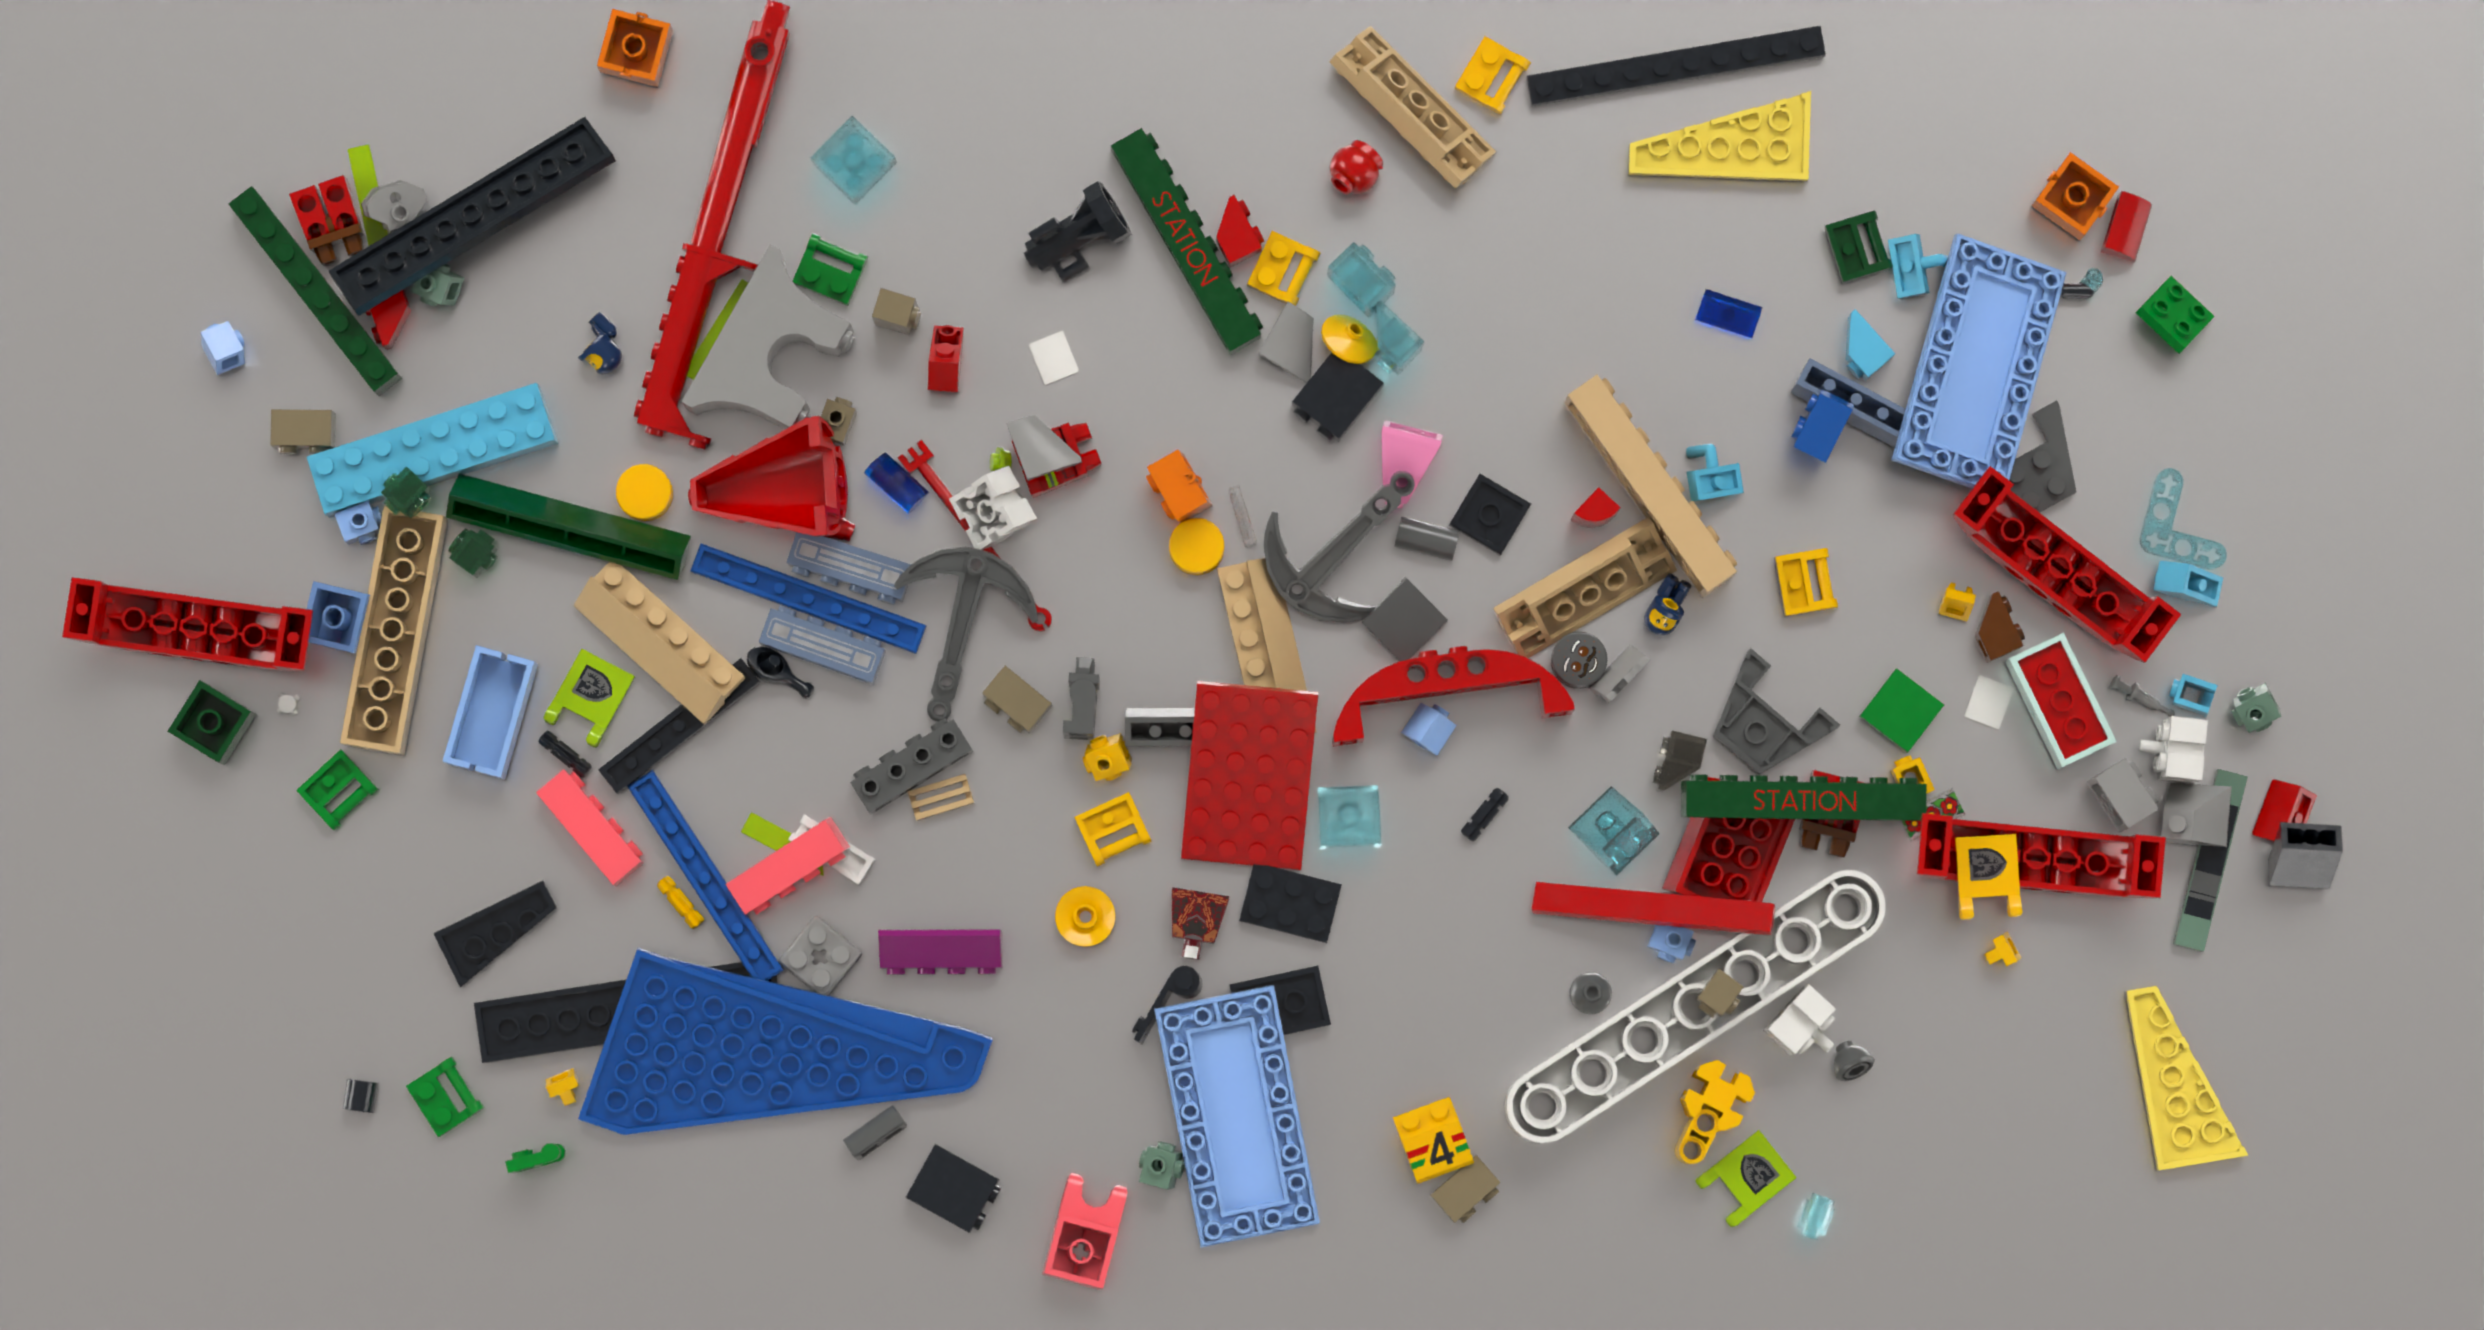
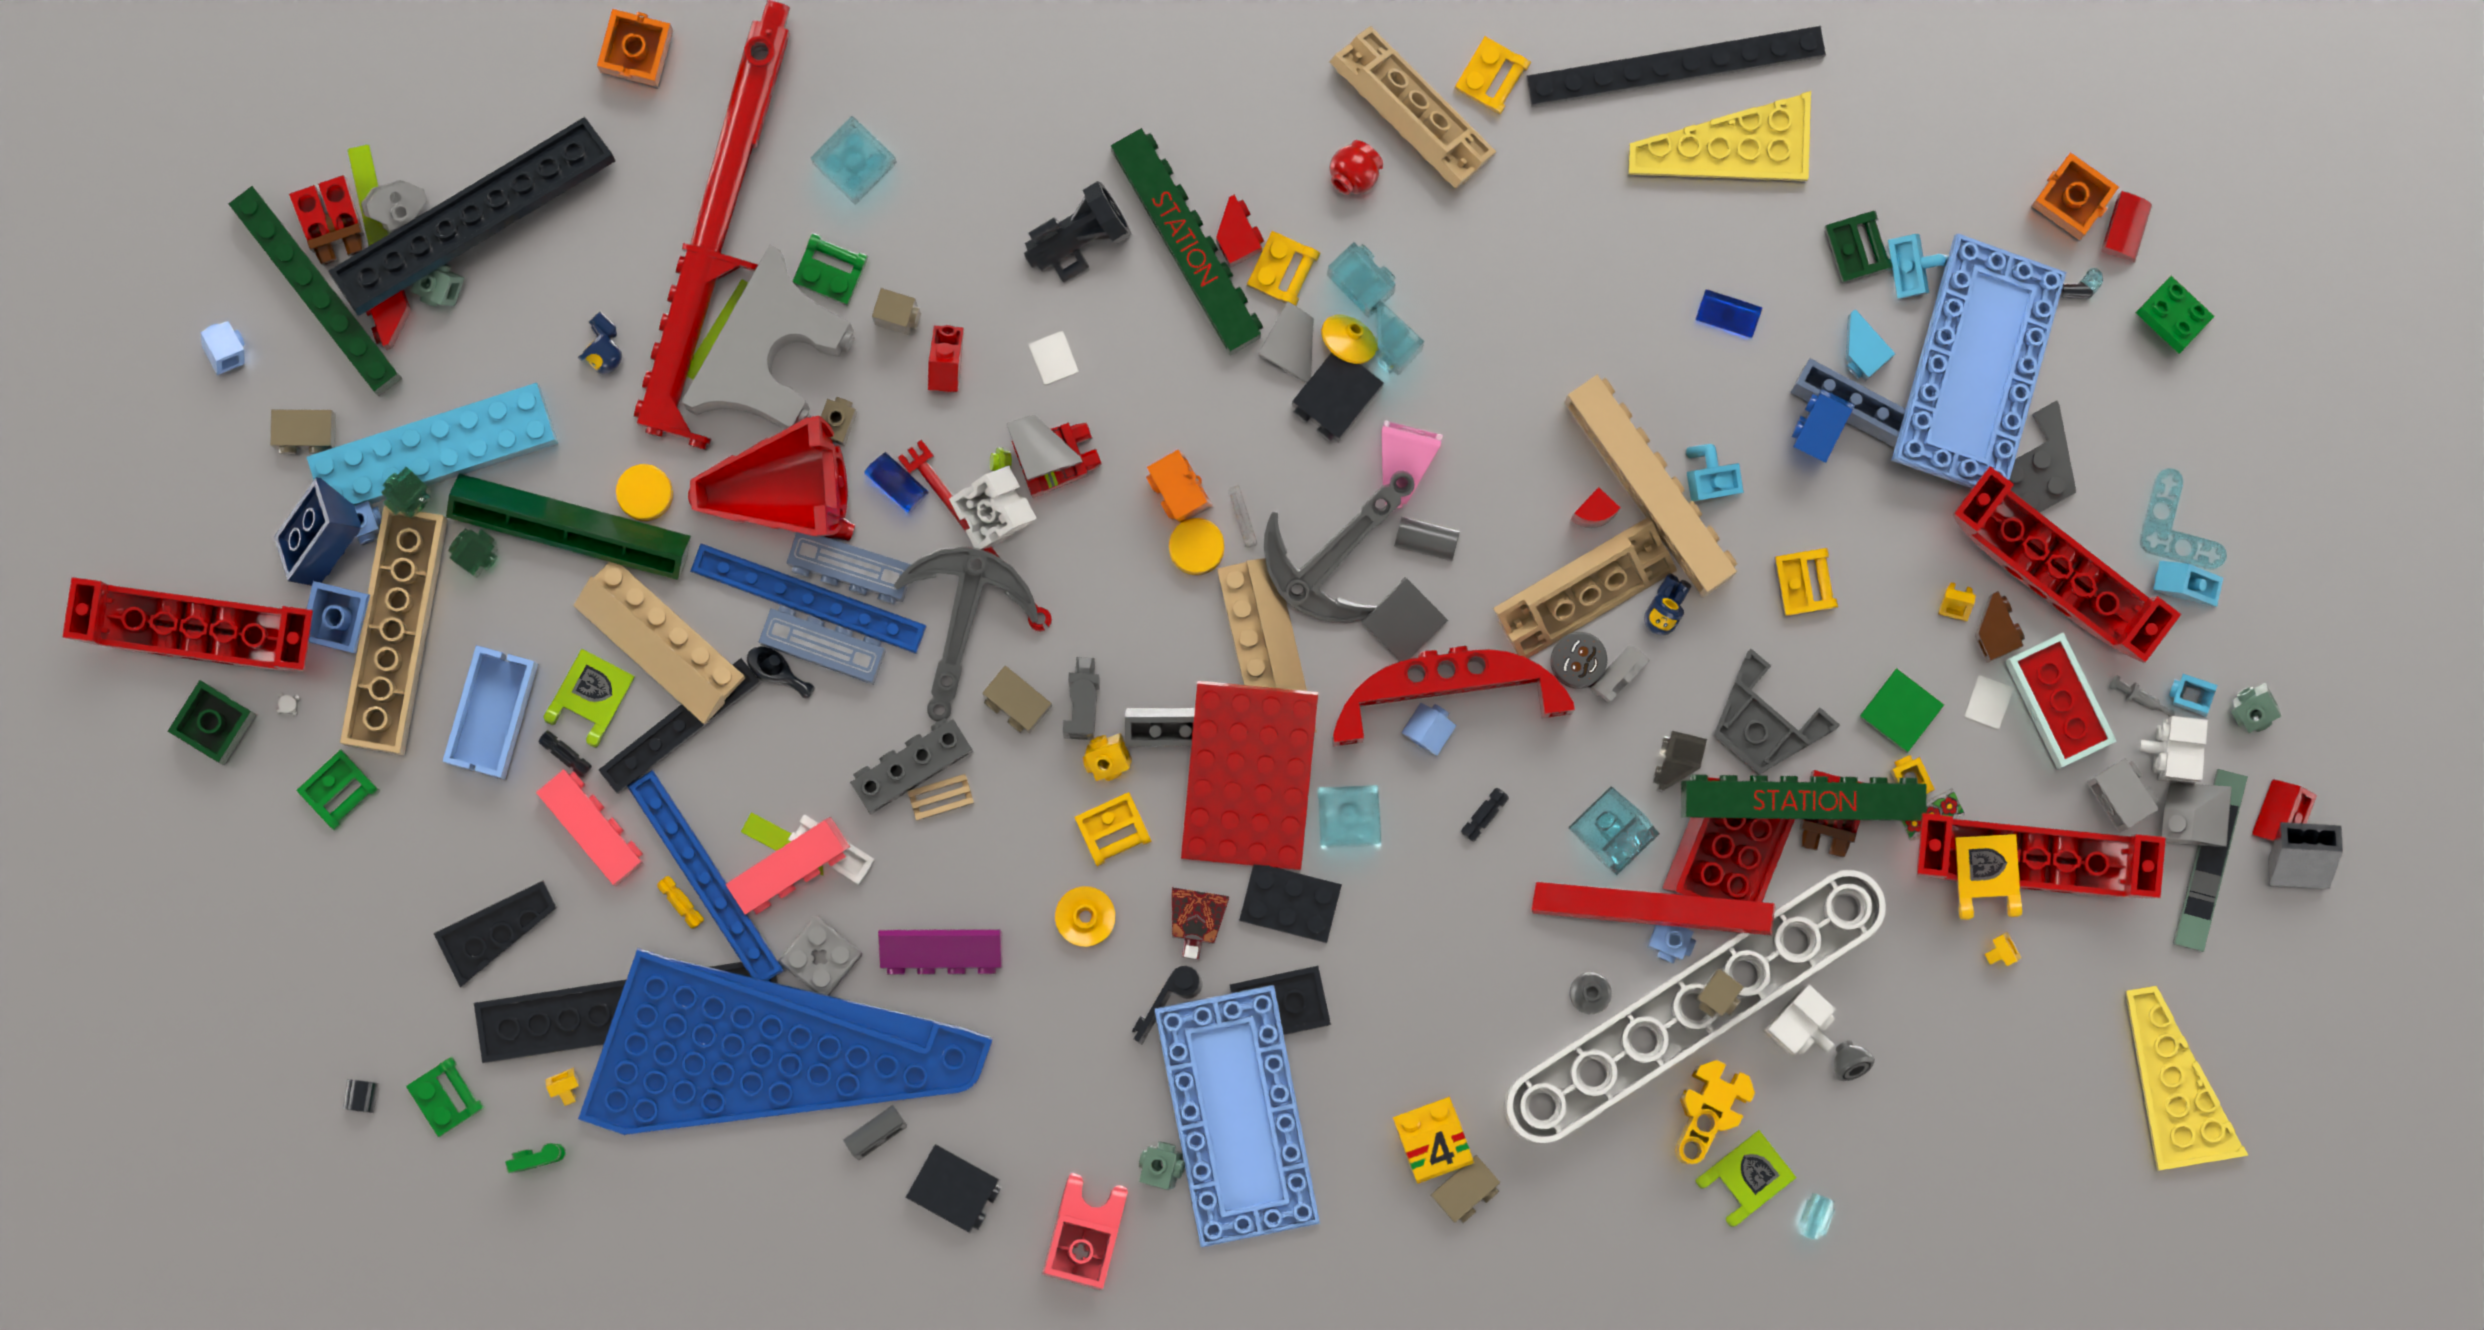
black tile [1449,473,1531,556] -> none
none -> dark blue slope [274,477,361,586]

